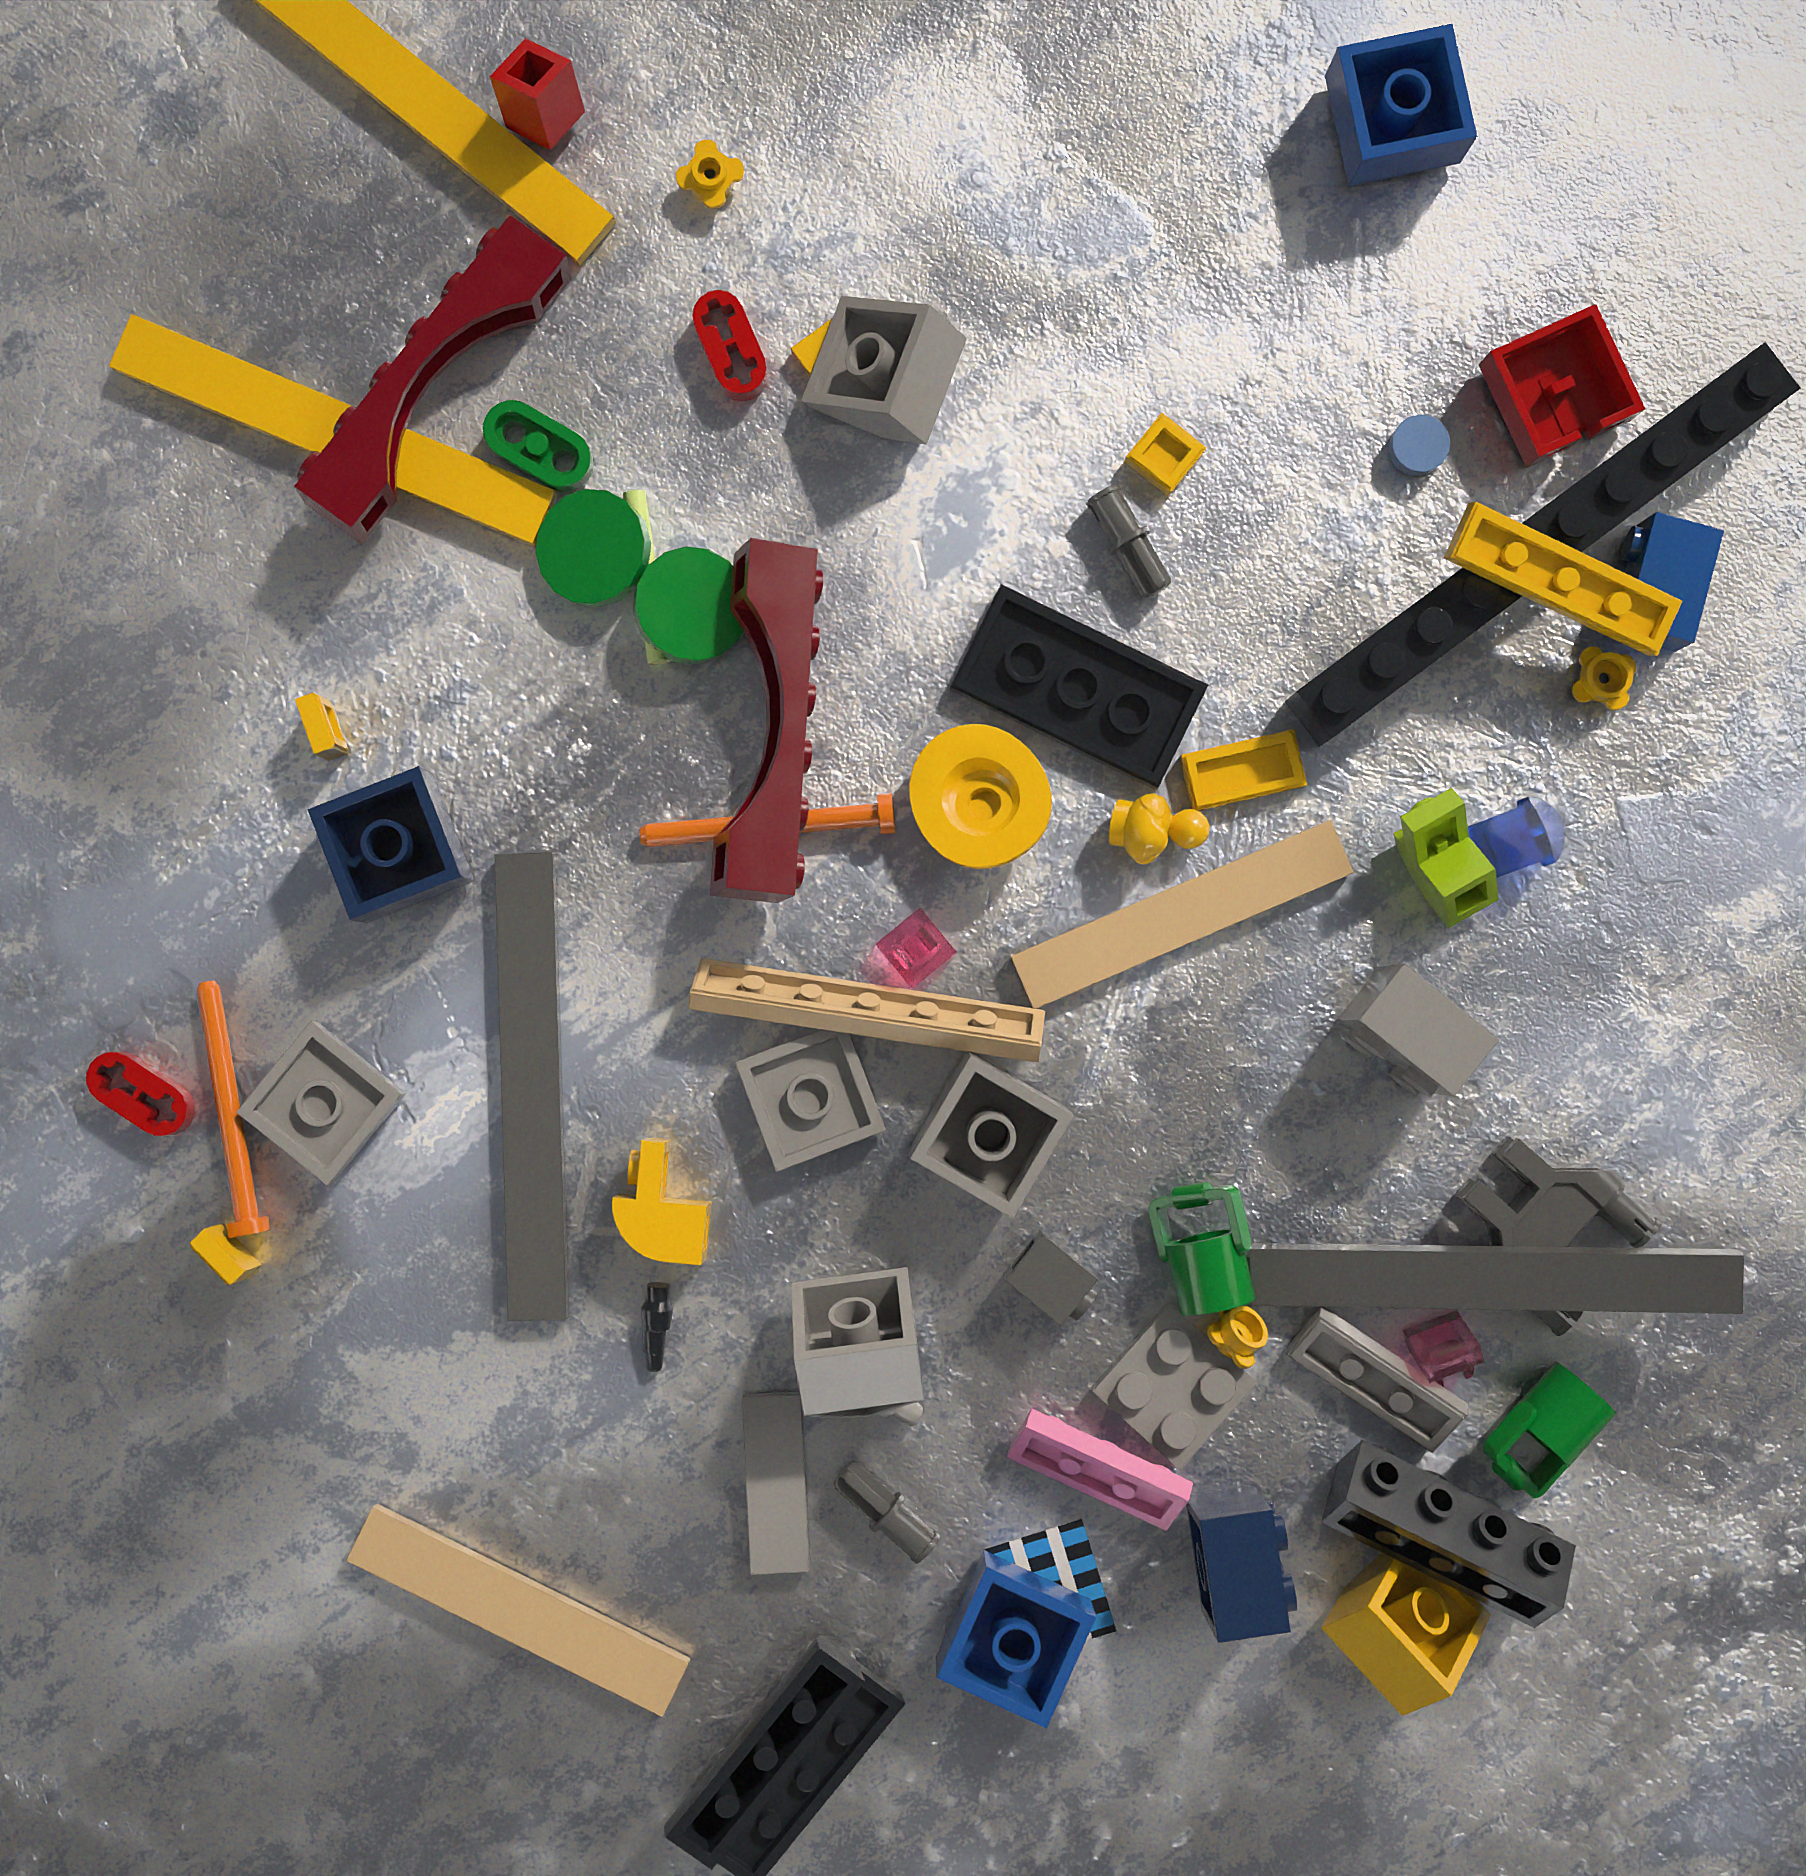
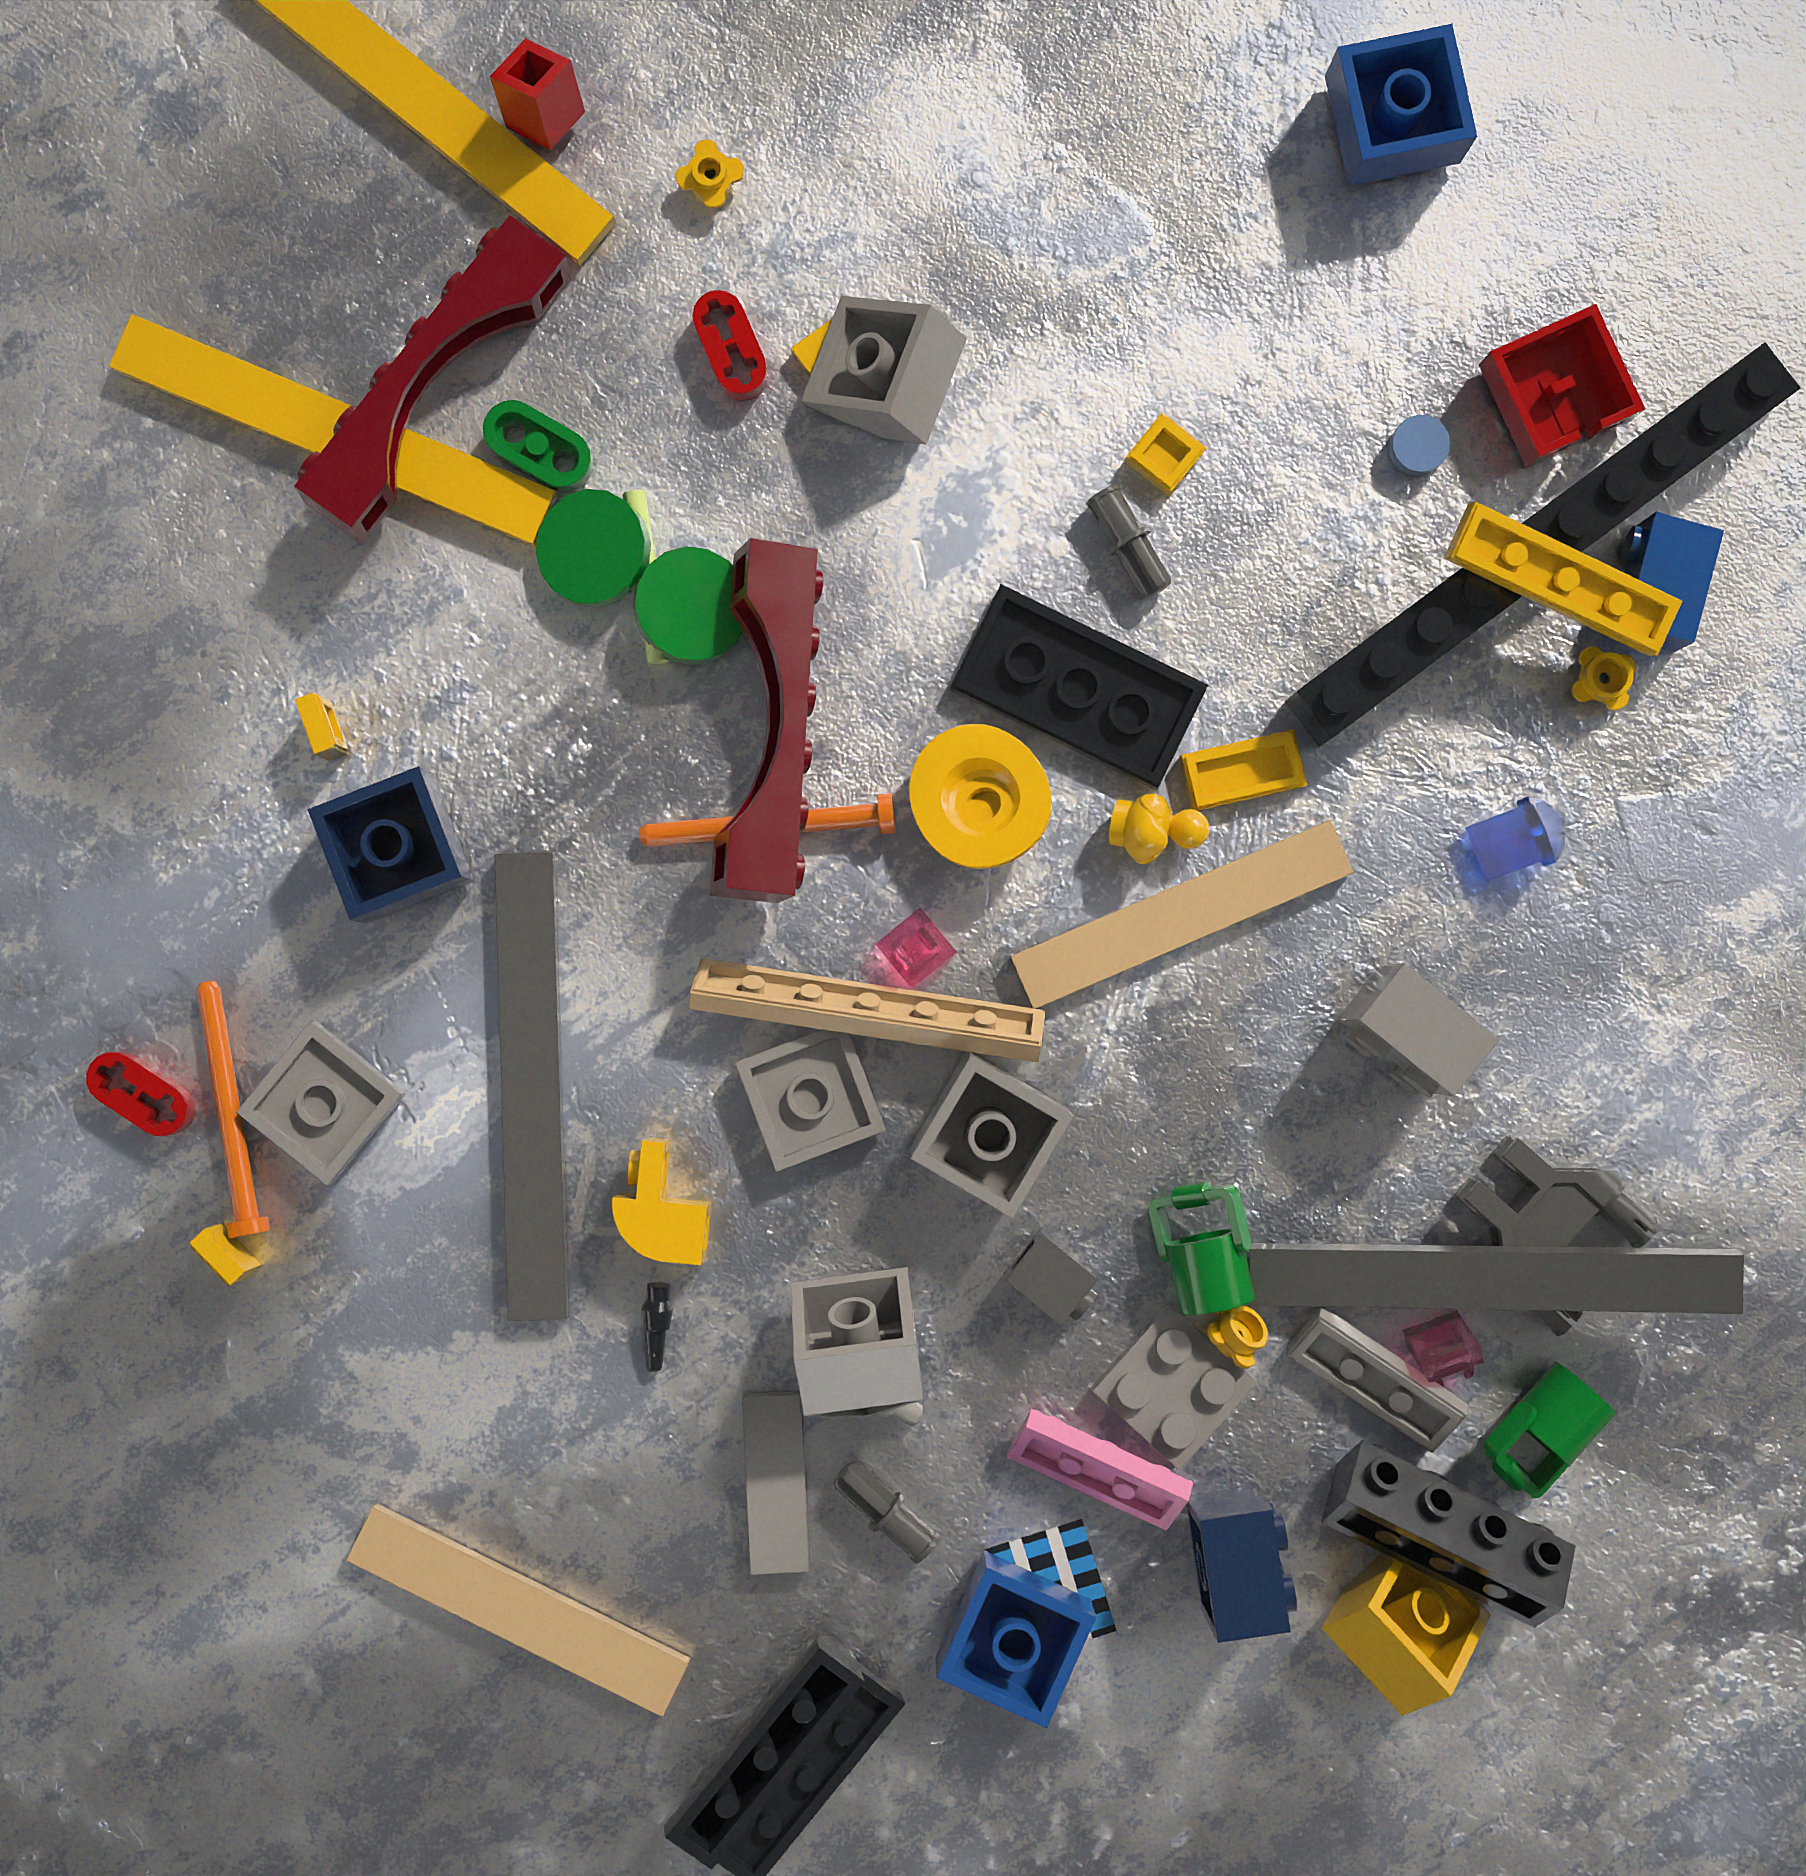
lime brick [1393,787,1499,928] -> none

